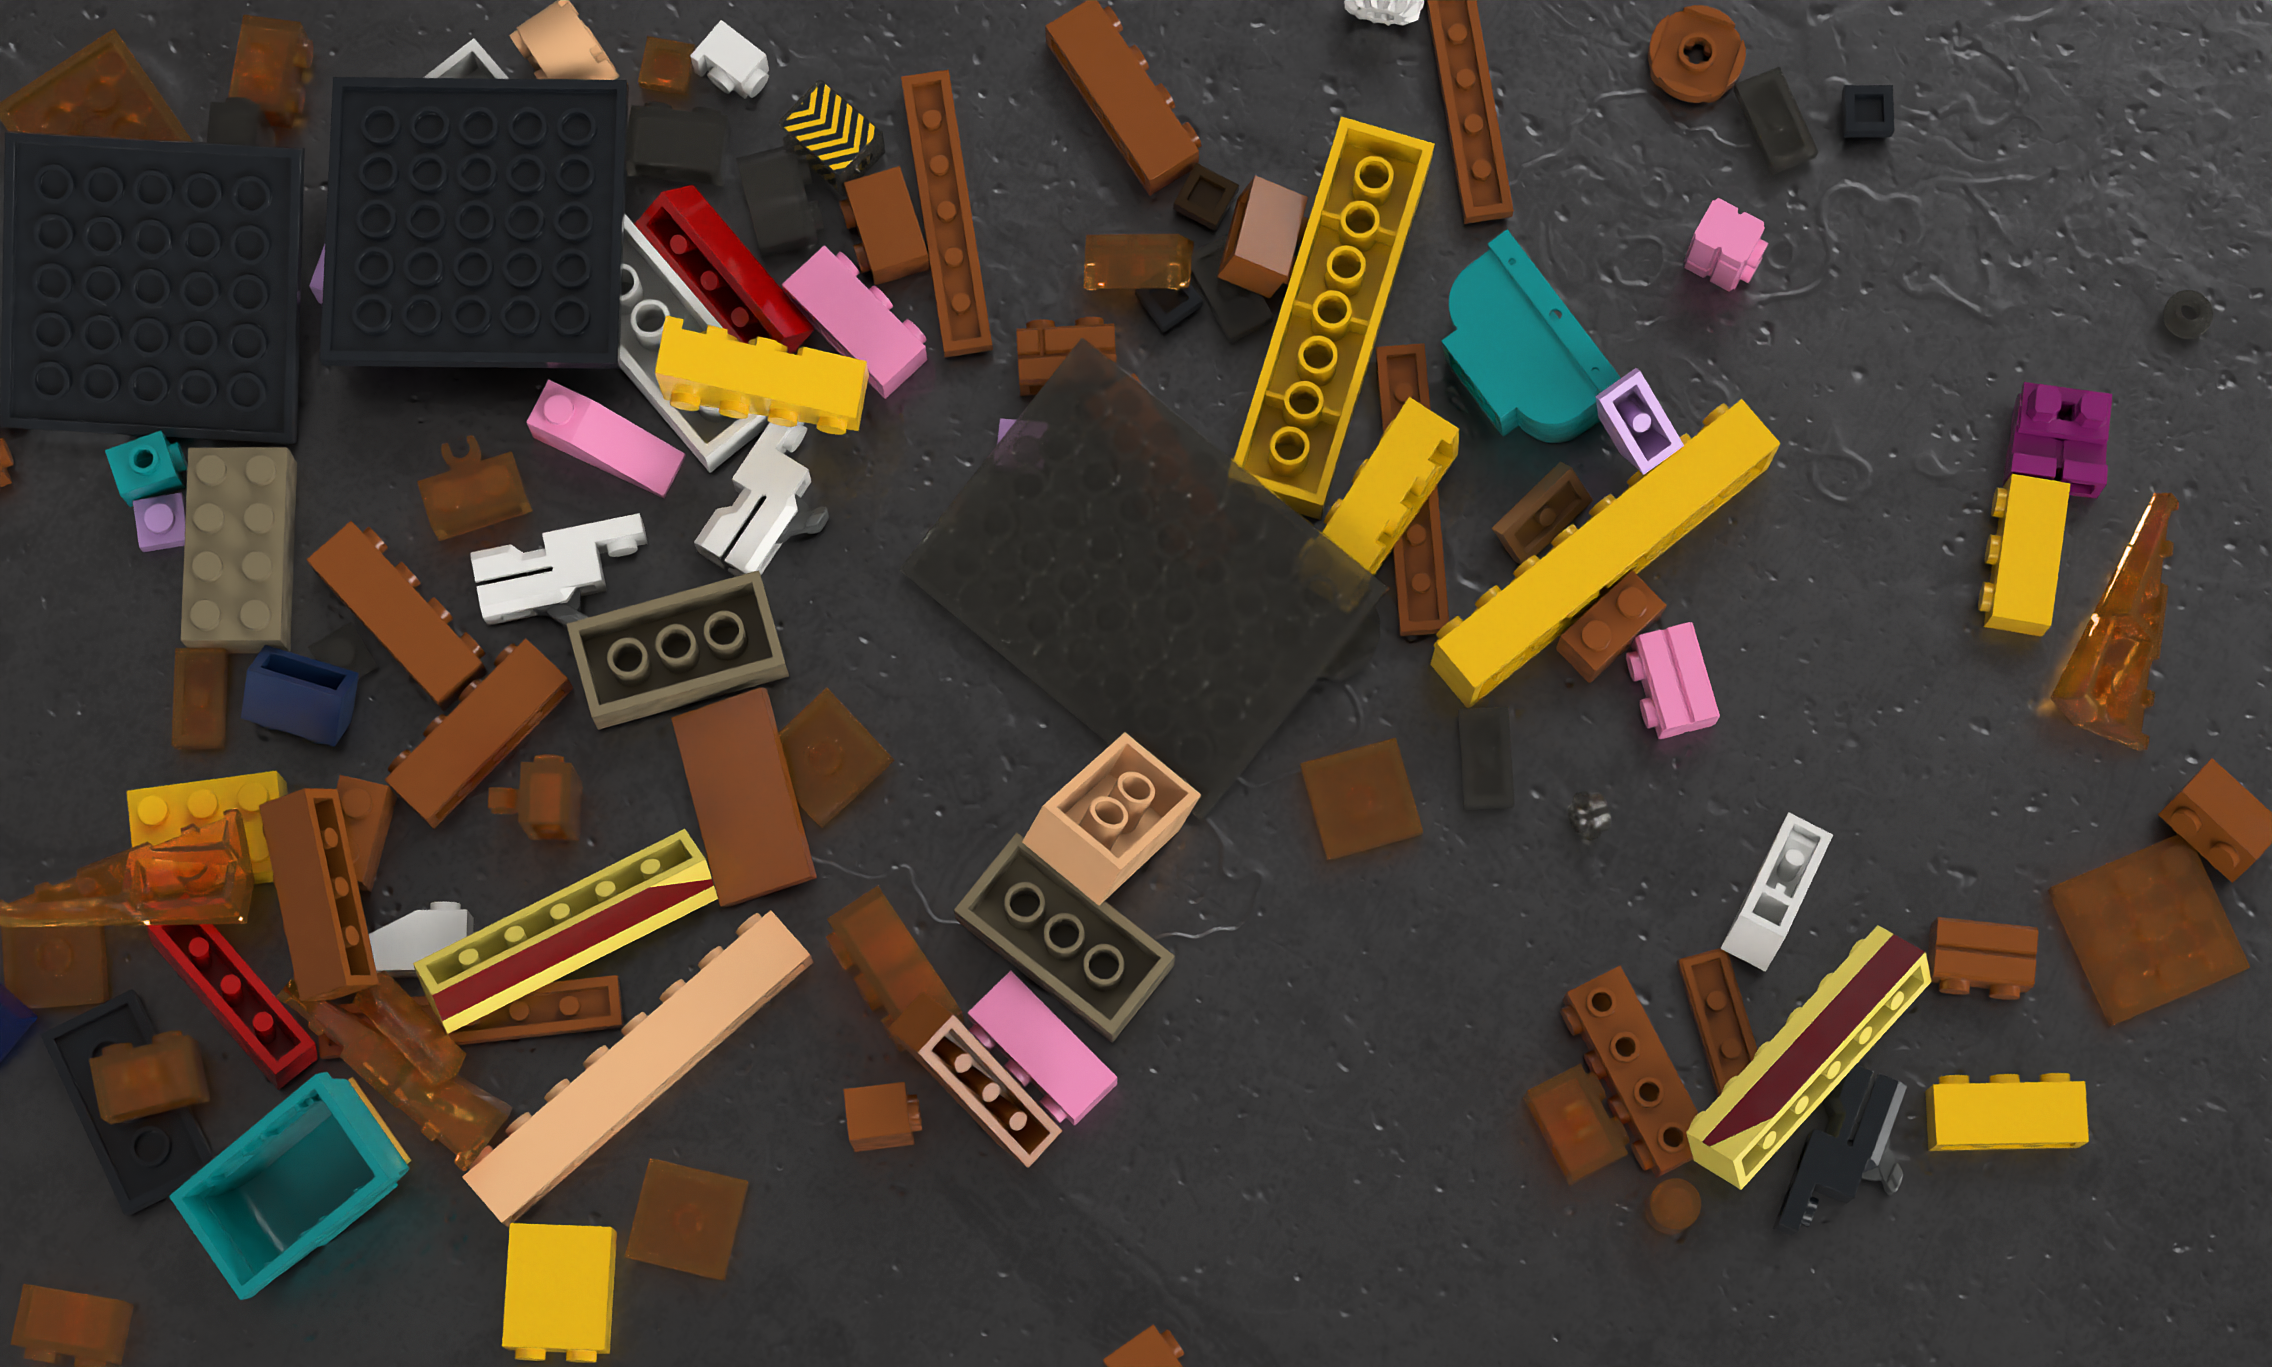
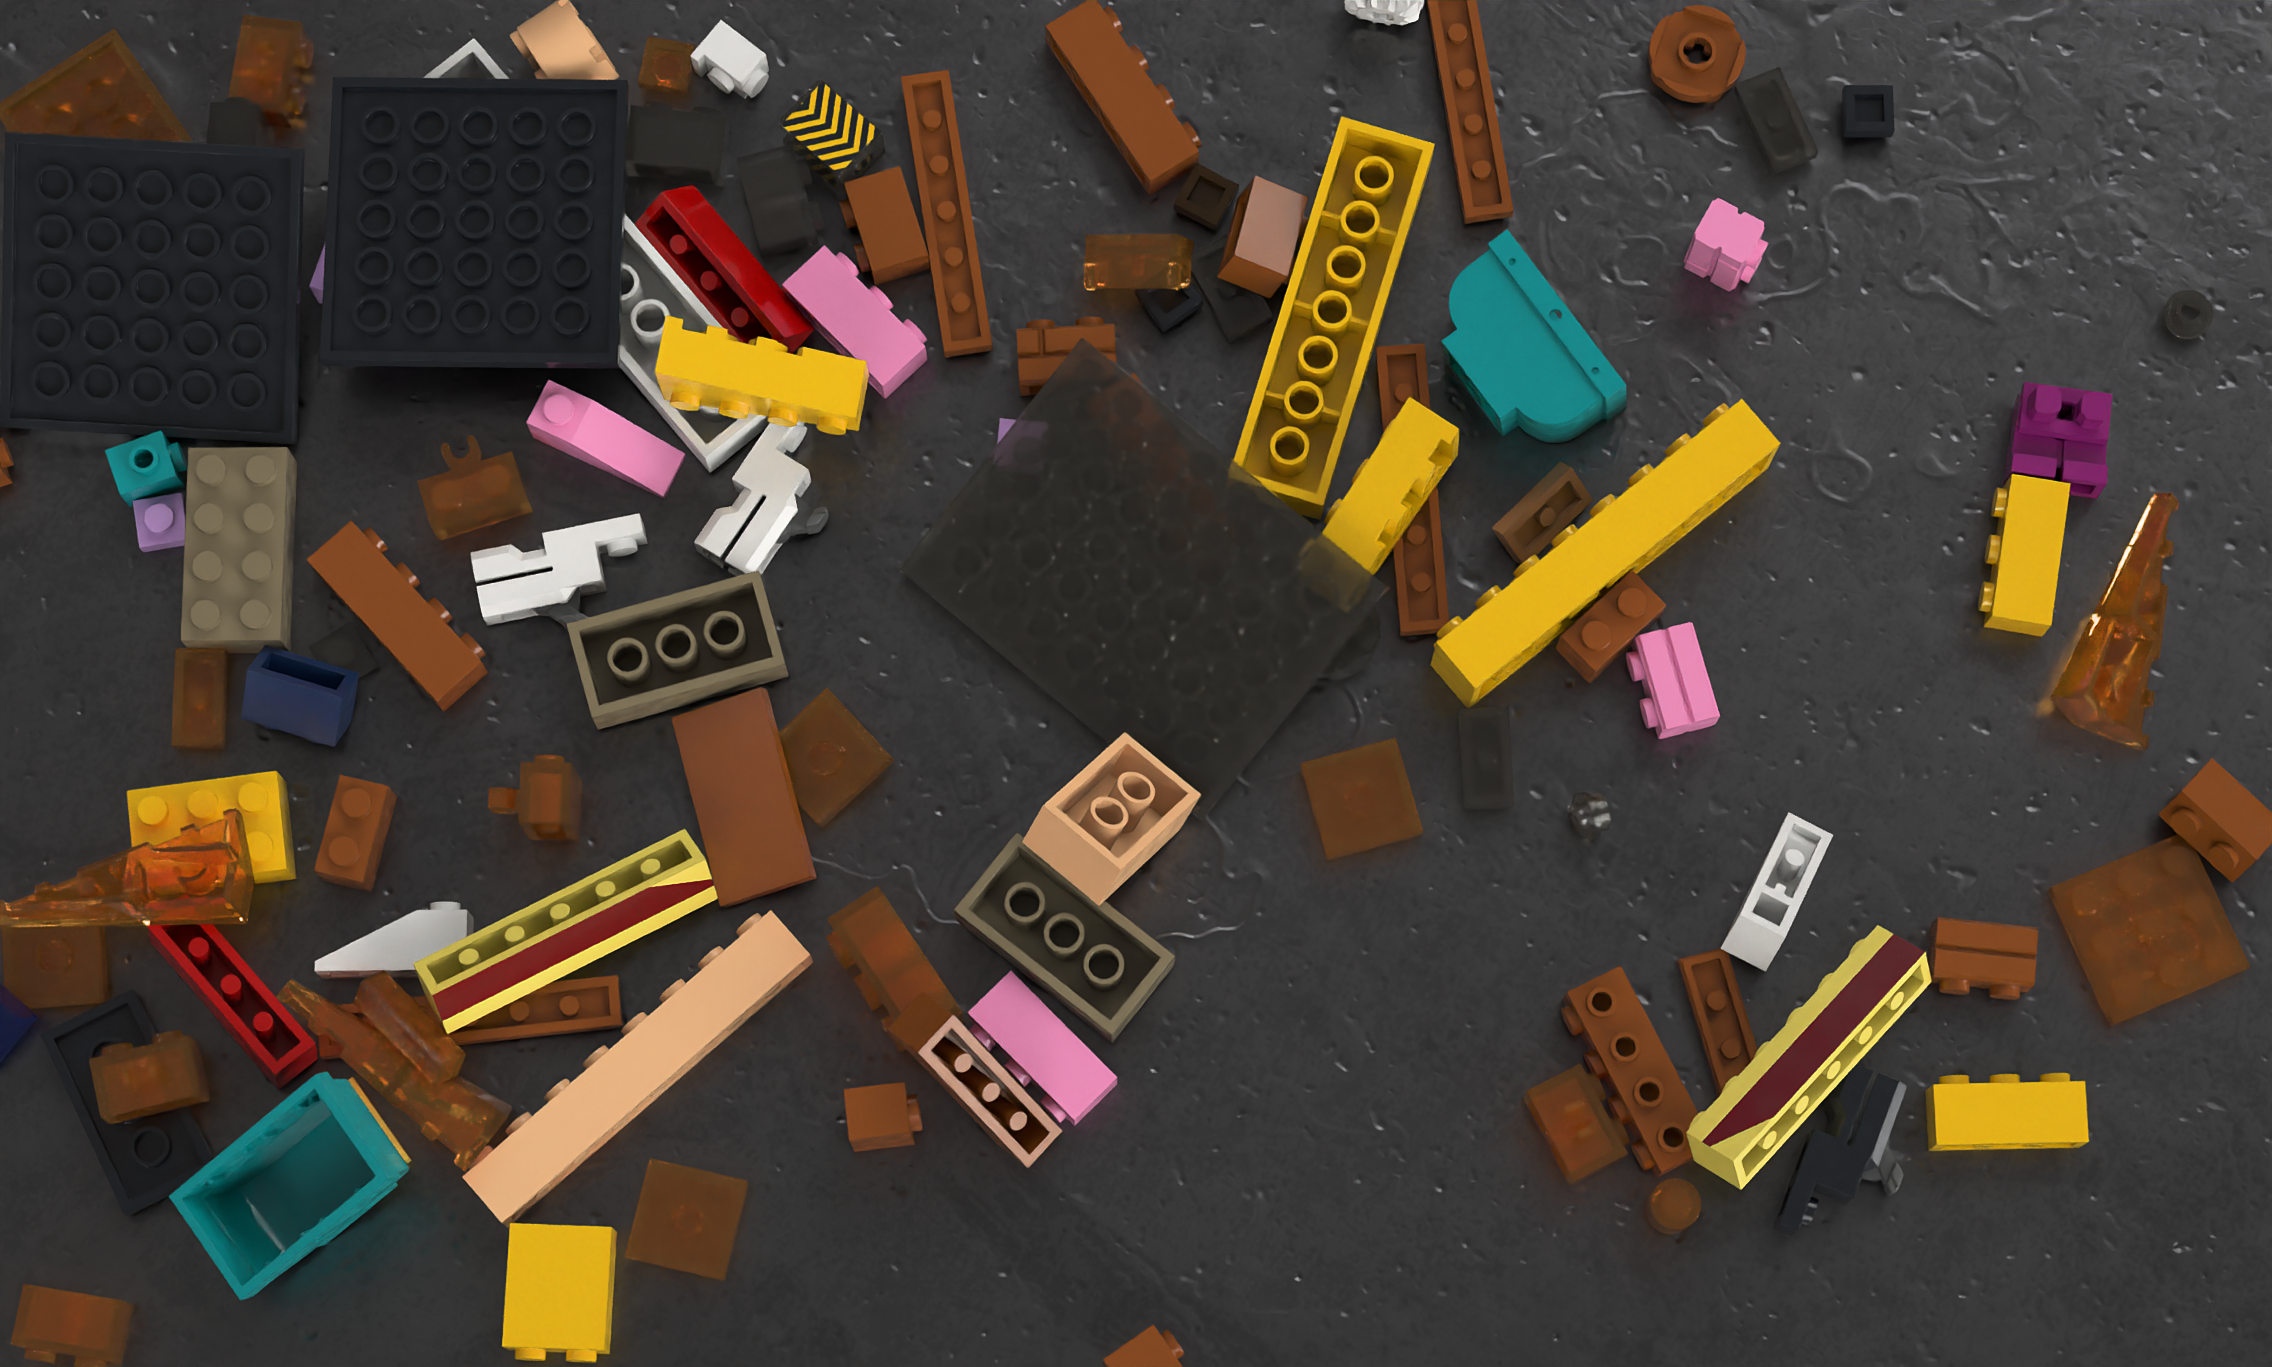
dark orange brick [259,788,379,1001] -> none
dark orange brick [384,638,573,829] -> none
lavender slope [1595,368,1684,474] -> none

